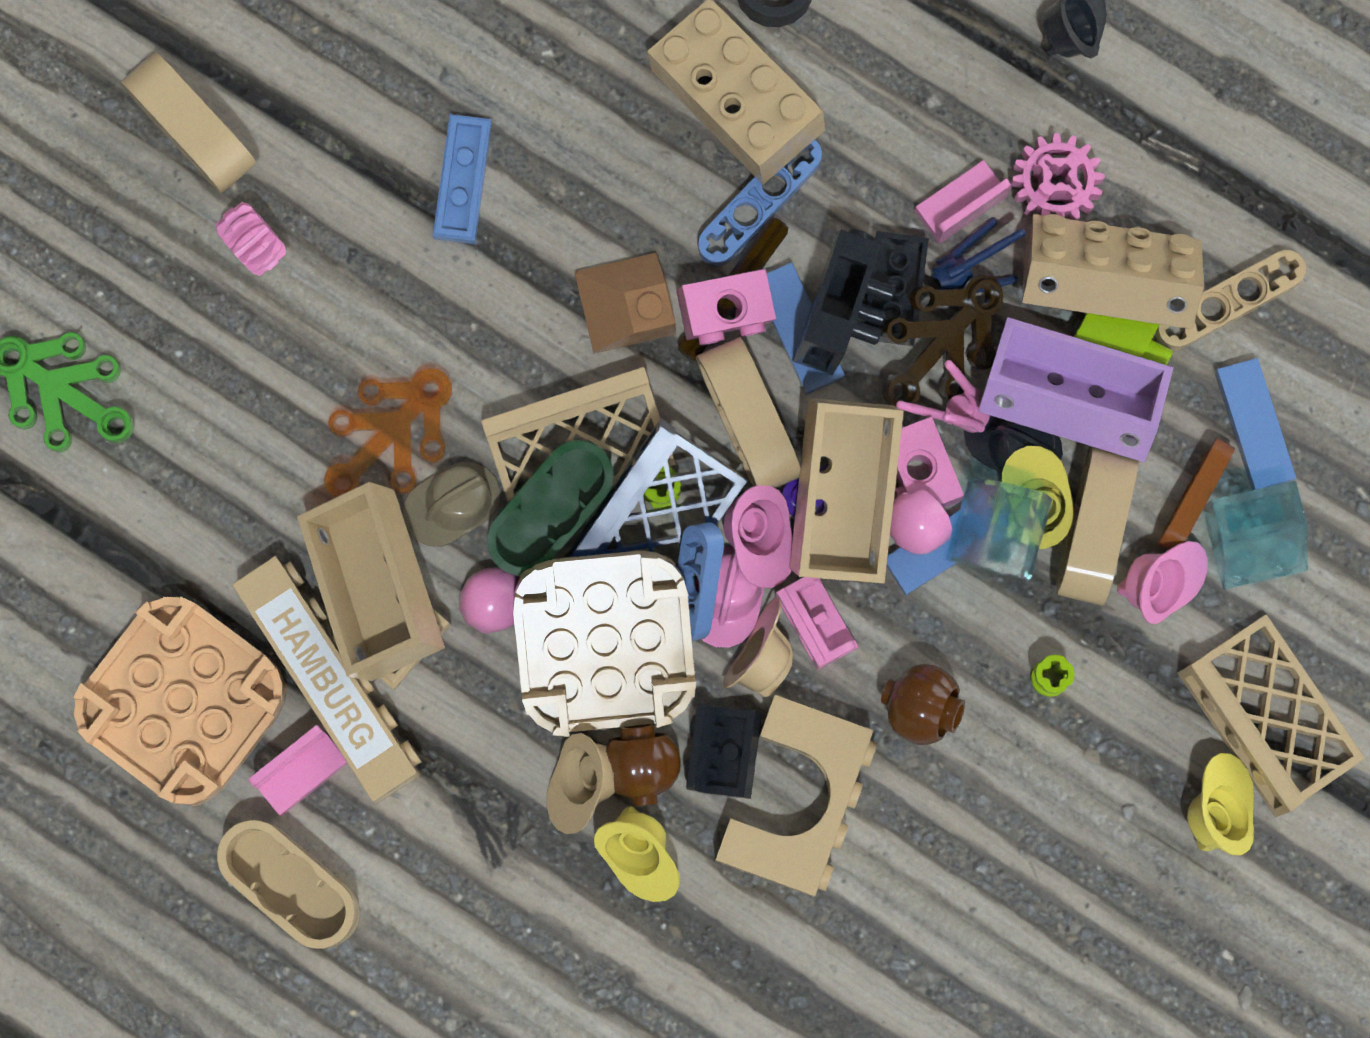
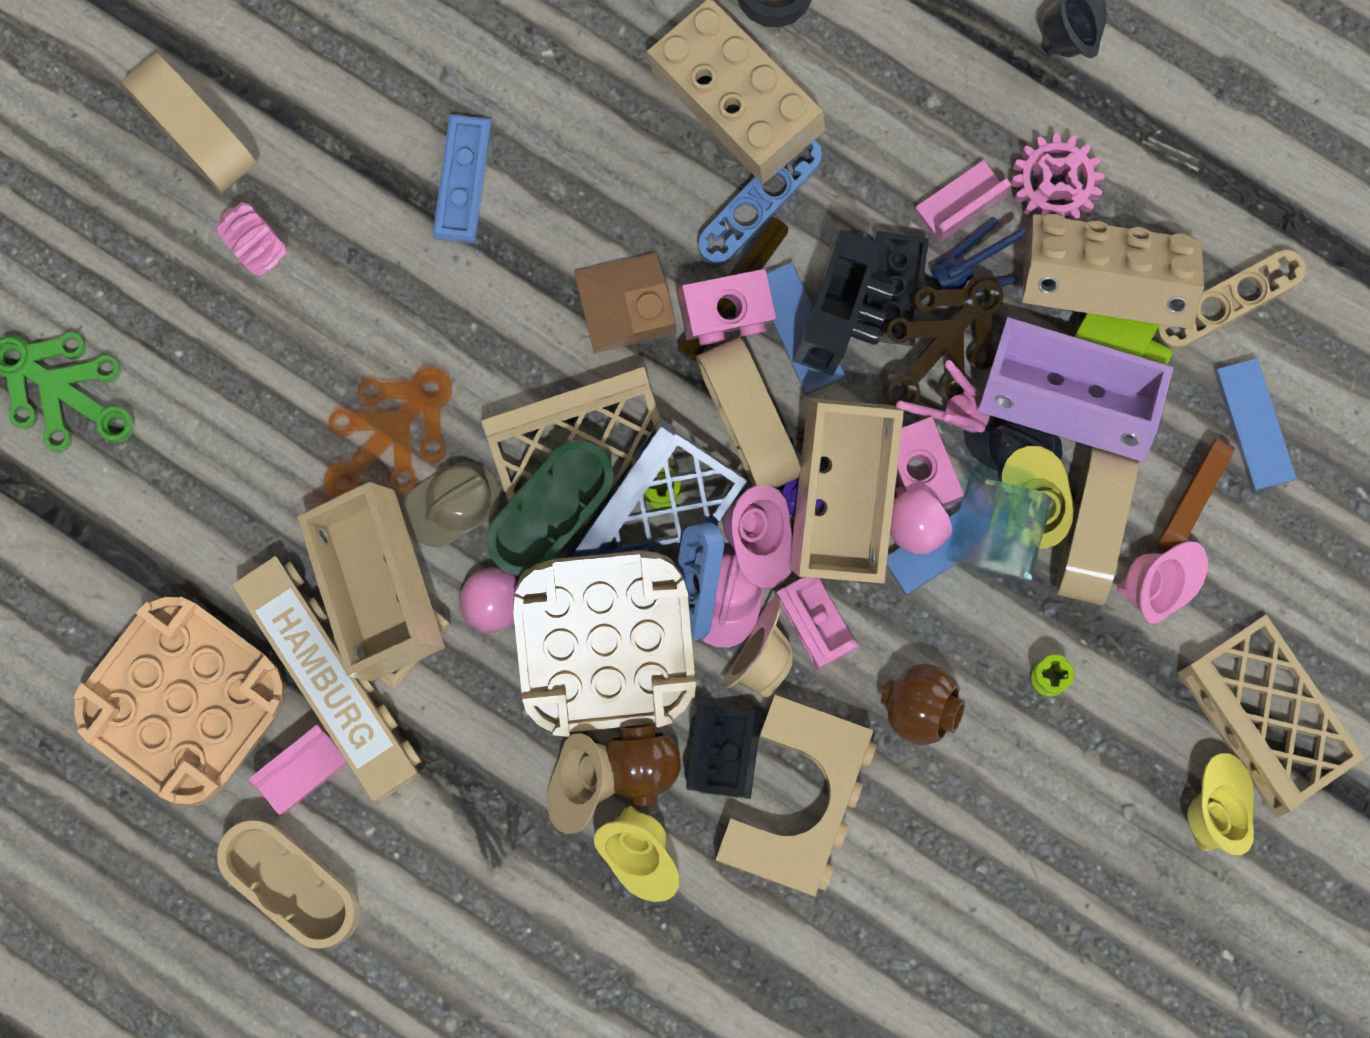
clear light blue slope [1203,481,1308,590] -> none

